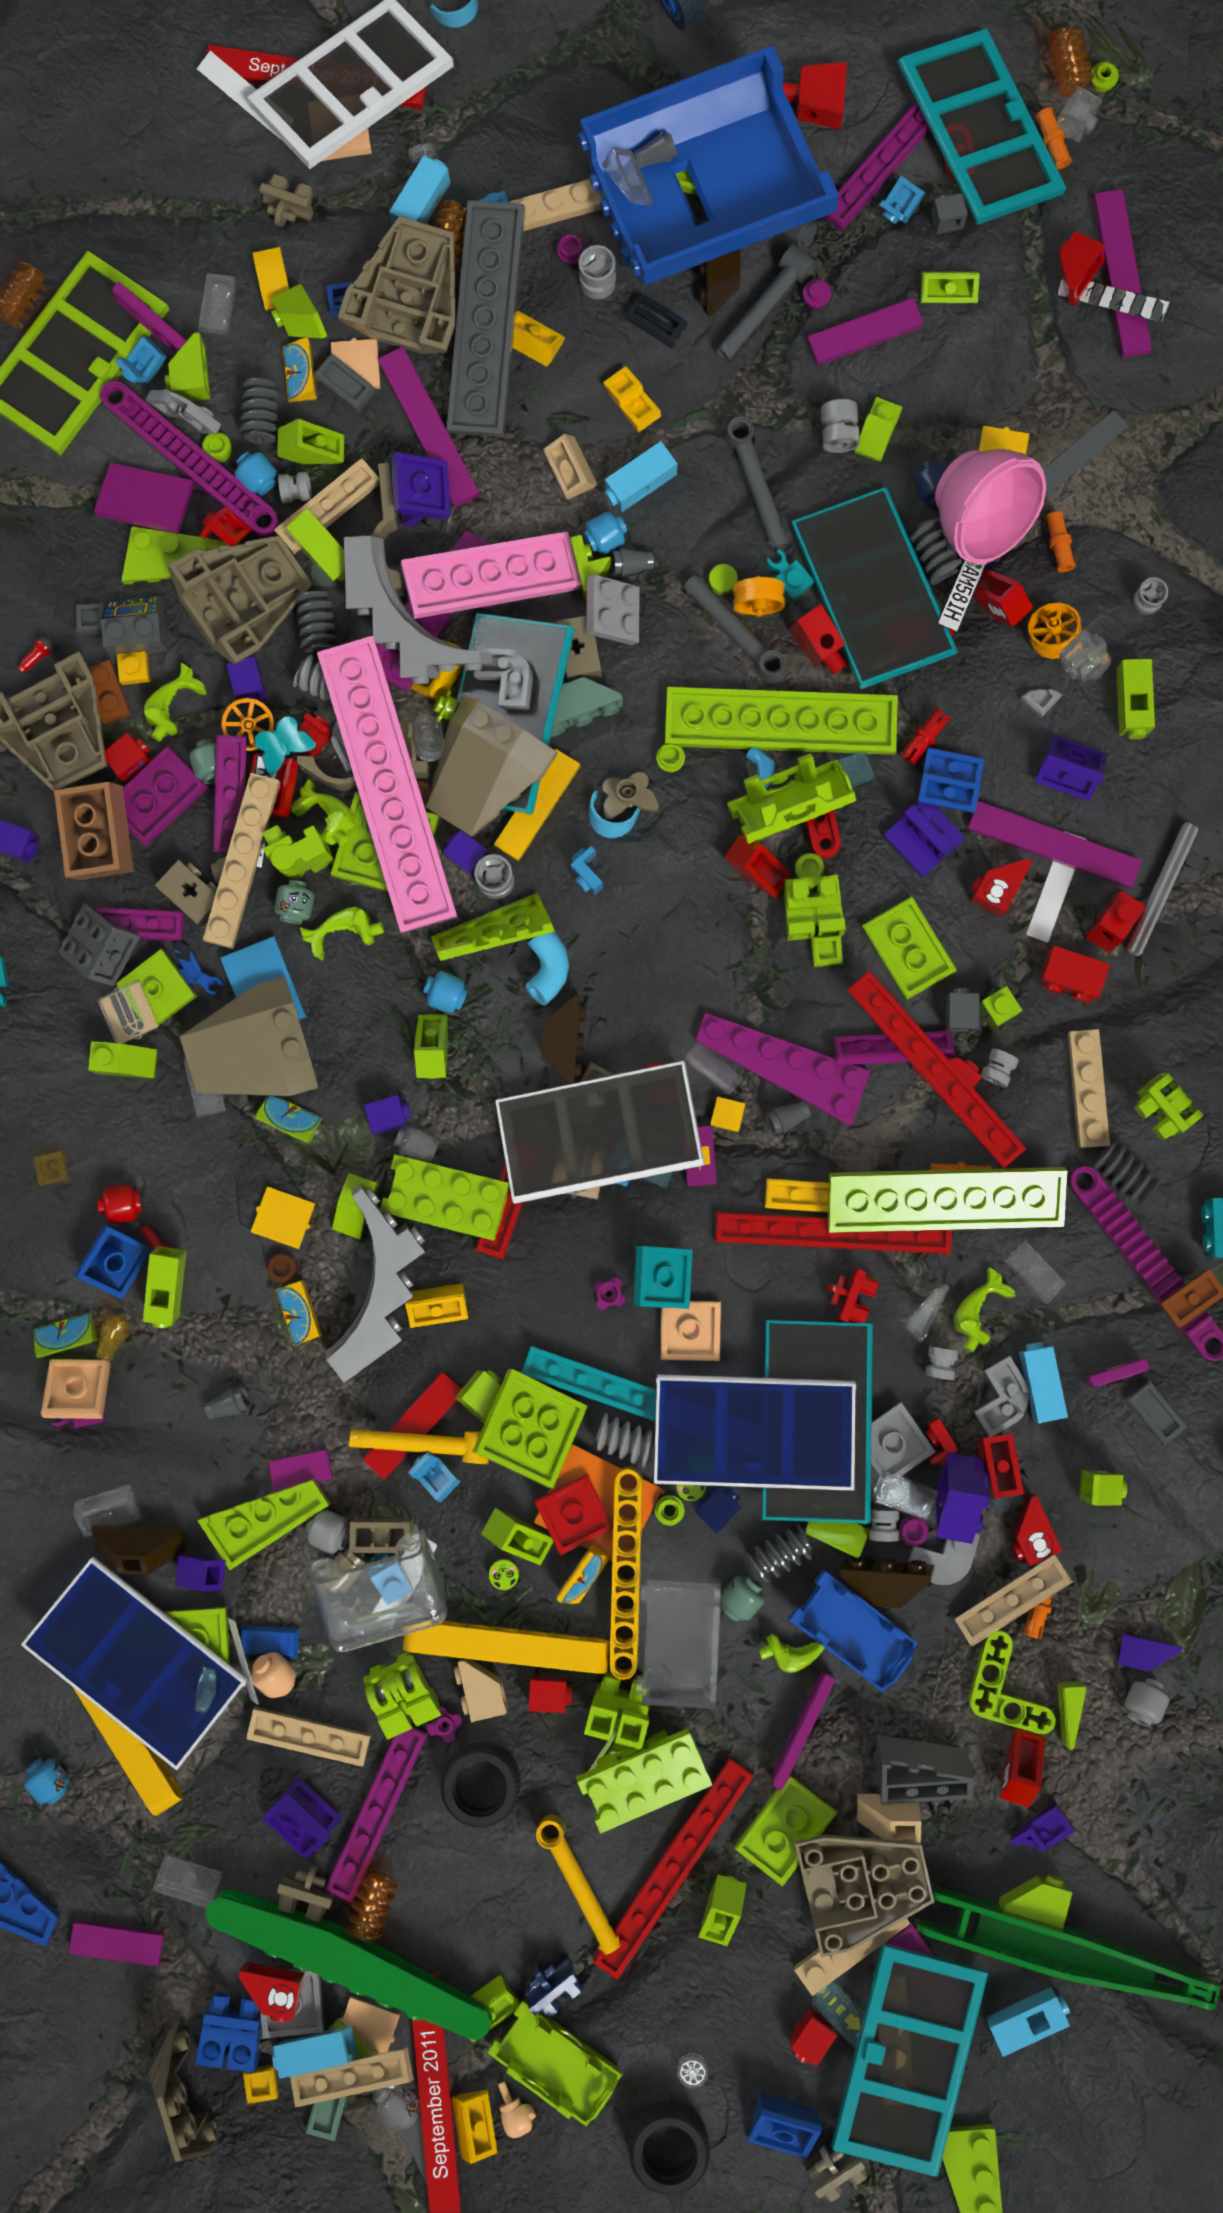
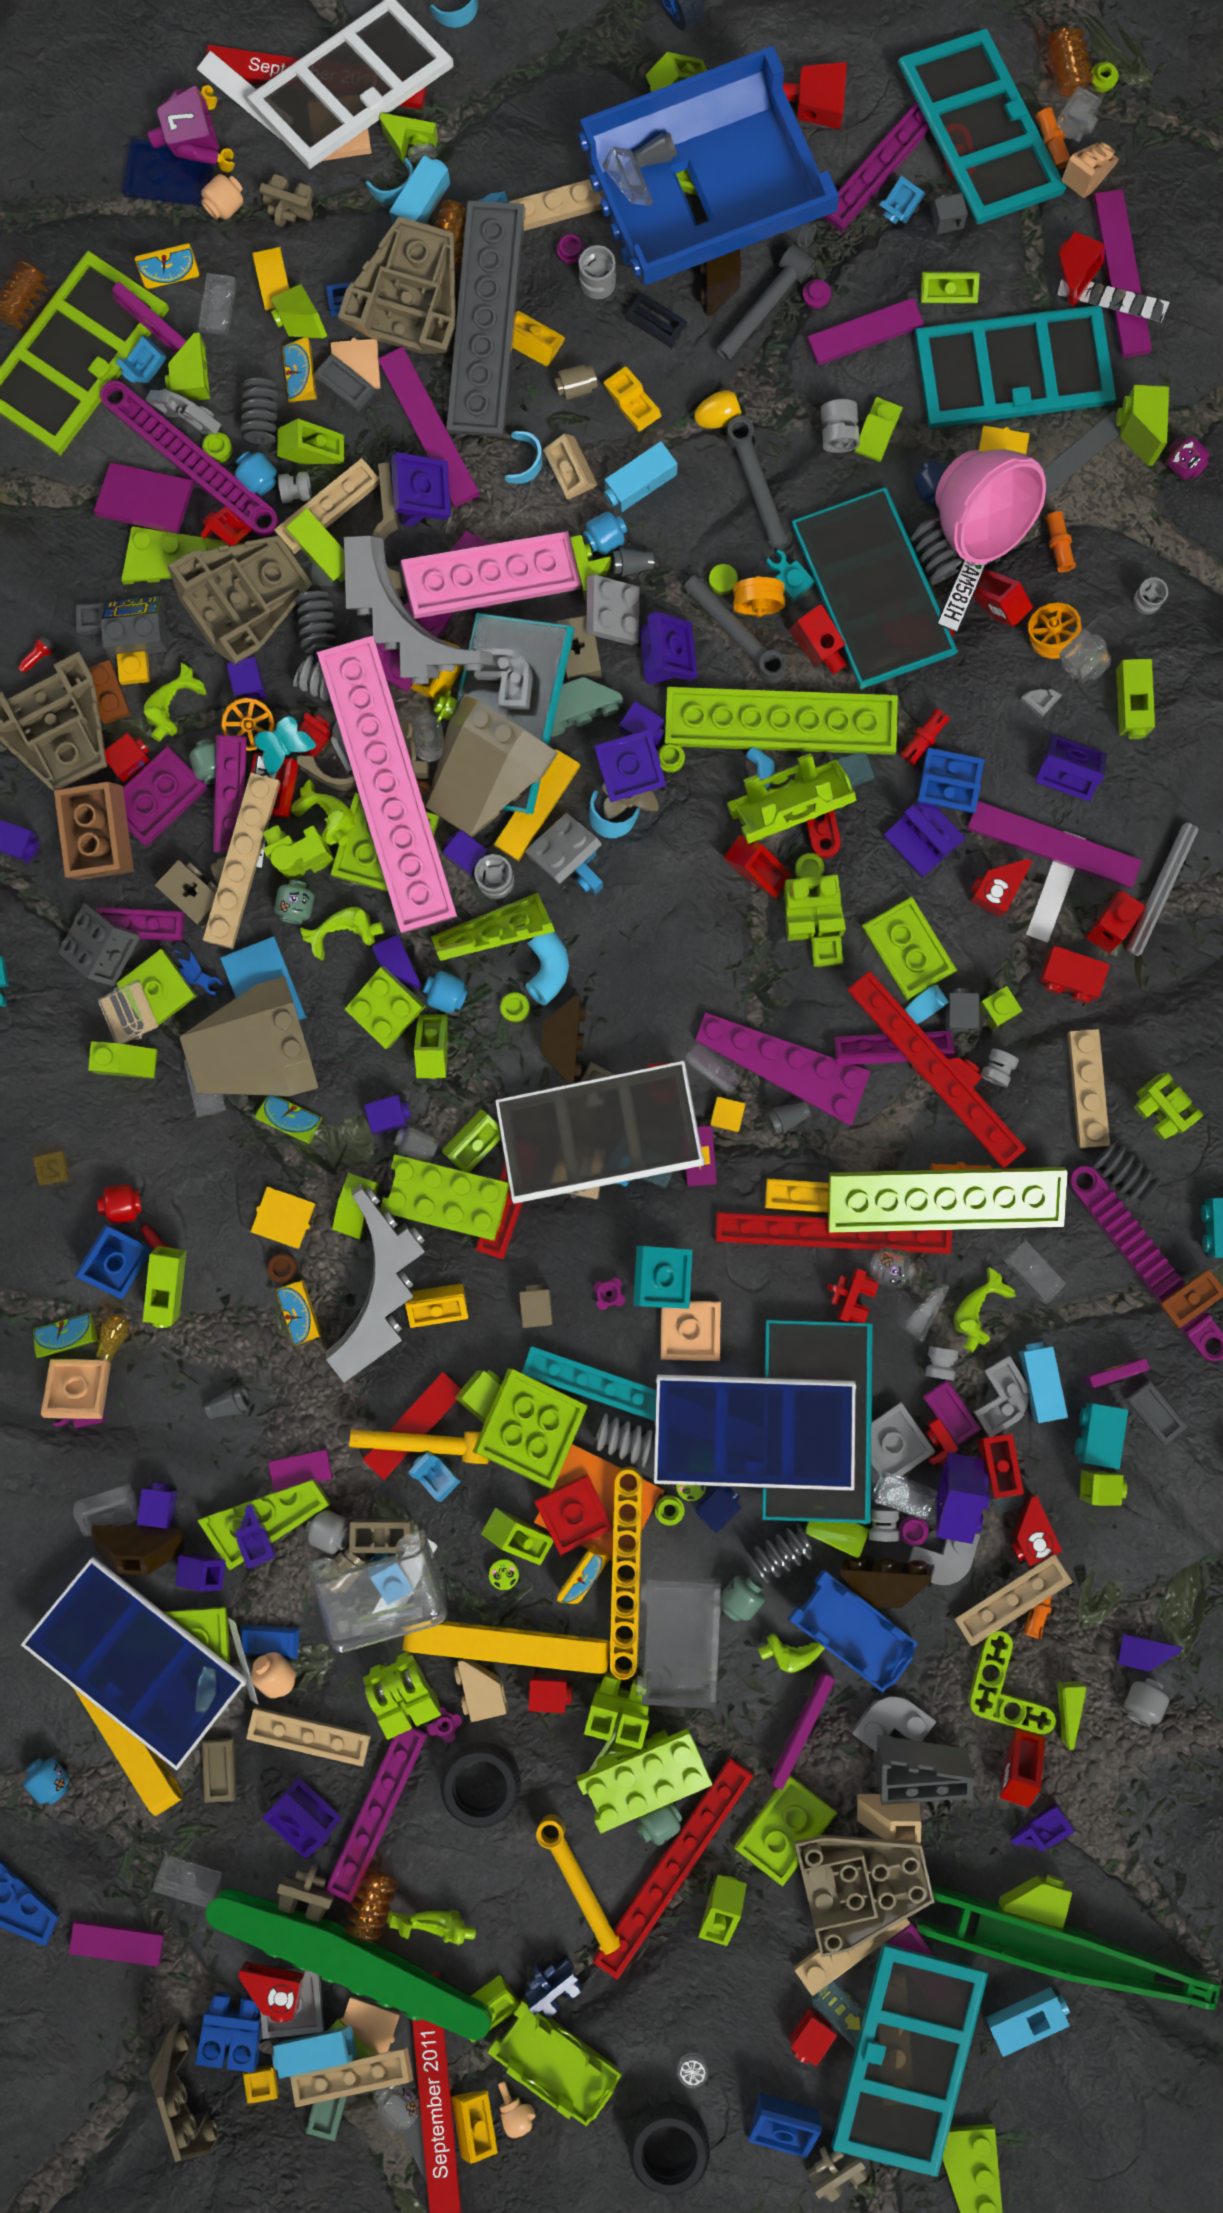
none -> clear blue tile [122,139,214,207]
none -> slope [135,243,199,289]
none -> dark purple brick [137,1482,178,1528]
none -> magenta torso [148,85,235,172]
none -> light nougat head [201,174,243,220]
none -> dark tan tile [202,1737,236,1803]
none -> dark purple slope [235,1504,278,1569]
none -> lime plate [345,966,426,1049]
none -> medium azure helmet [365,158,414,205]
none -> dark purple slope [372,935,422,989]
none -> lime slope [380,113,438,163]
none -> lime animal [386,1909,476,1946]
none -> lime slope [442,1109,502,1173]
none -> lime tile [500,992,530,1022]
none -> medium azure helmet [504,431,542,484]
none -> dark tan brick [519,1284,553,1328]
none -> light grey plate [524,812,602,884]
none -> dark tan brick [554,364,598,400]
none -> dark purple bracket [594,729,666,803]
none -> dark purple brick [619,701,666,745]
none -> sand green head [636,1803,682,1846]
none -> dark purple bracket [639,612,698,685]
none -> lime slope [645,52,708,92]
none -> yellow animal [694,390,742,429]
none -> light grey plate [851,1696,936,1752]
none -> clear head [870,1247,915,1288]
none -> medium azure helmet [905,985,949,1024]
none -> door [914,305,1116,428]
none -> magenta tile [923,1380,981,1446]
none -> light nougat slope [1061,142,1119,198]
none -> teal brick [1075,1402,1128,1469]
none -> lime slope [1116,385,1169,466]
none -> magenta head [1166,436,1210,480]

